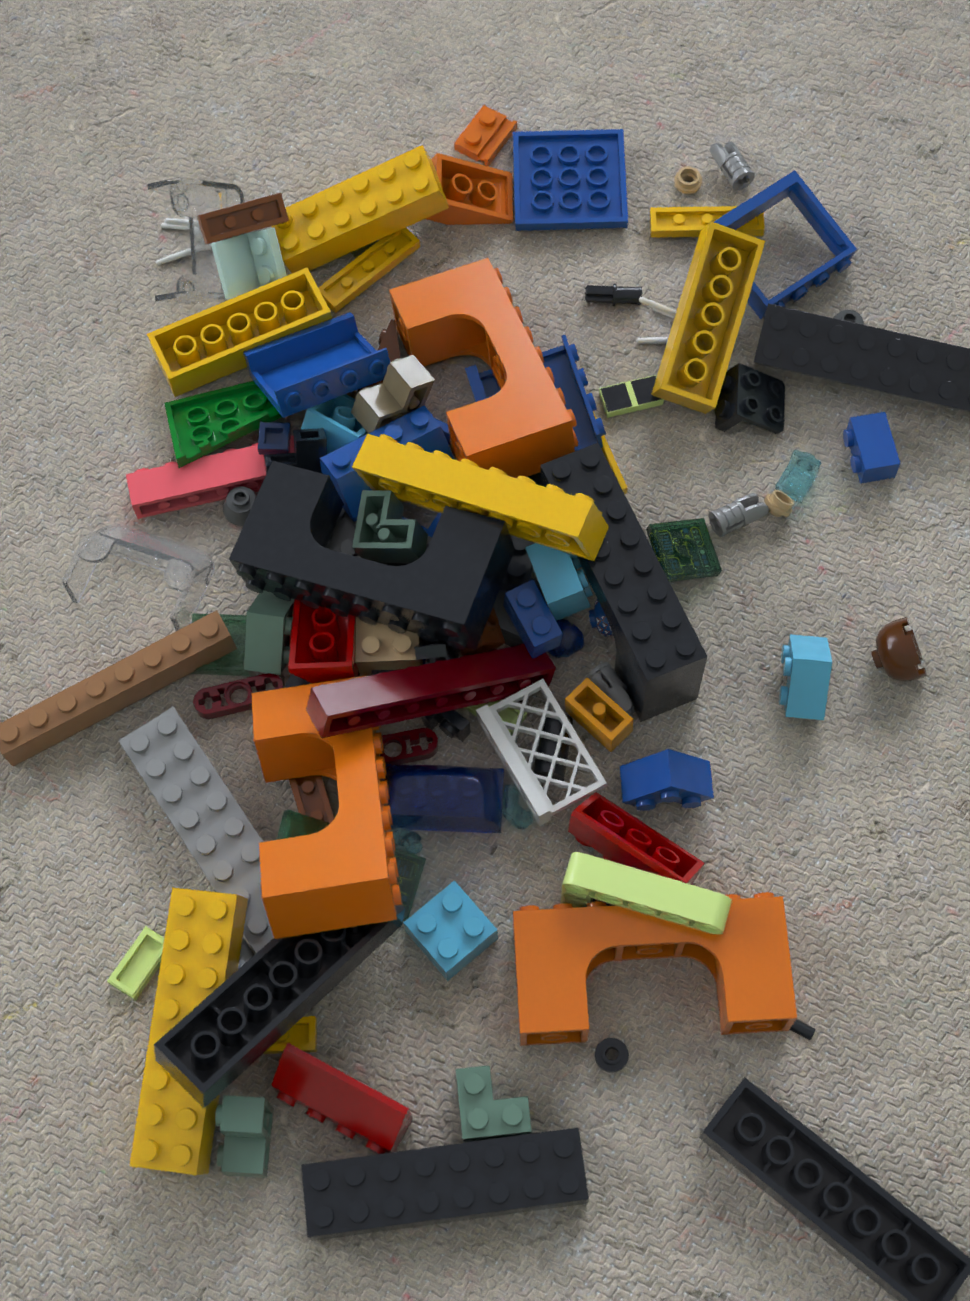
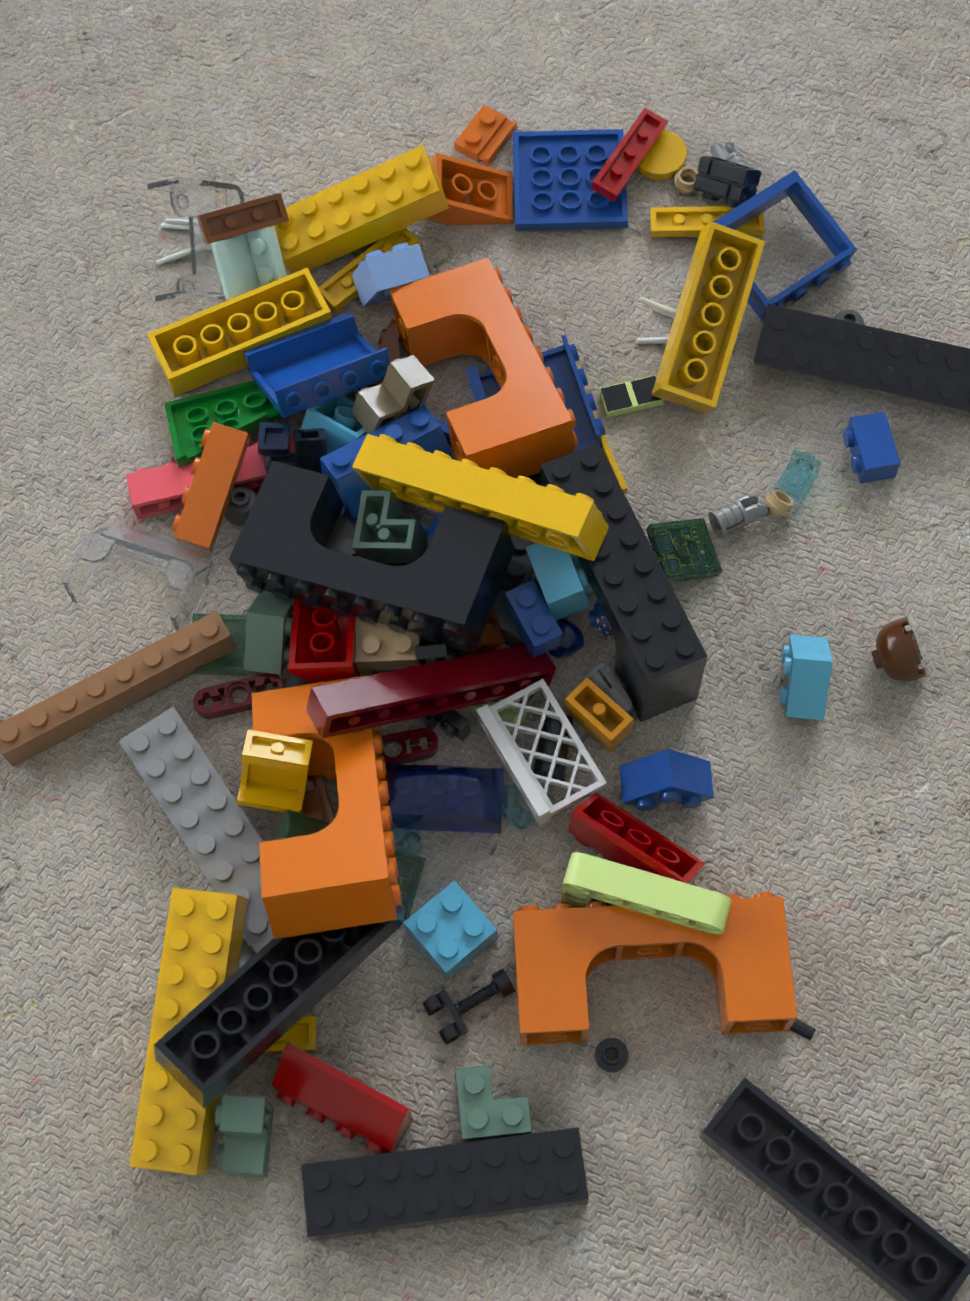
yellowish green tile [107,926,164,1001] -> none
black axle [585,283,642,306] -> none
black bracket [714,363,785,434] -> none
none -> orange brick [172,422,250,552]
none -> yellow panel [237,730,313,815]
none -> light blue brick [352,243,430,307]
none -> black bar [422,968,516,1045]
none -> red plate [590,107,668,203]
none -> yellow tile [638,130,687,180]
none -> black brick [693,156,762,208]

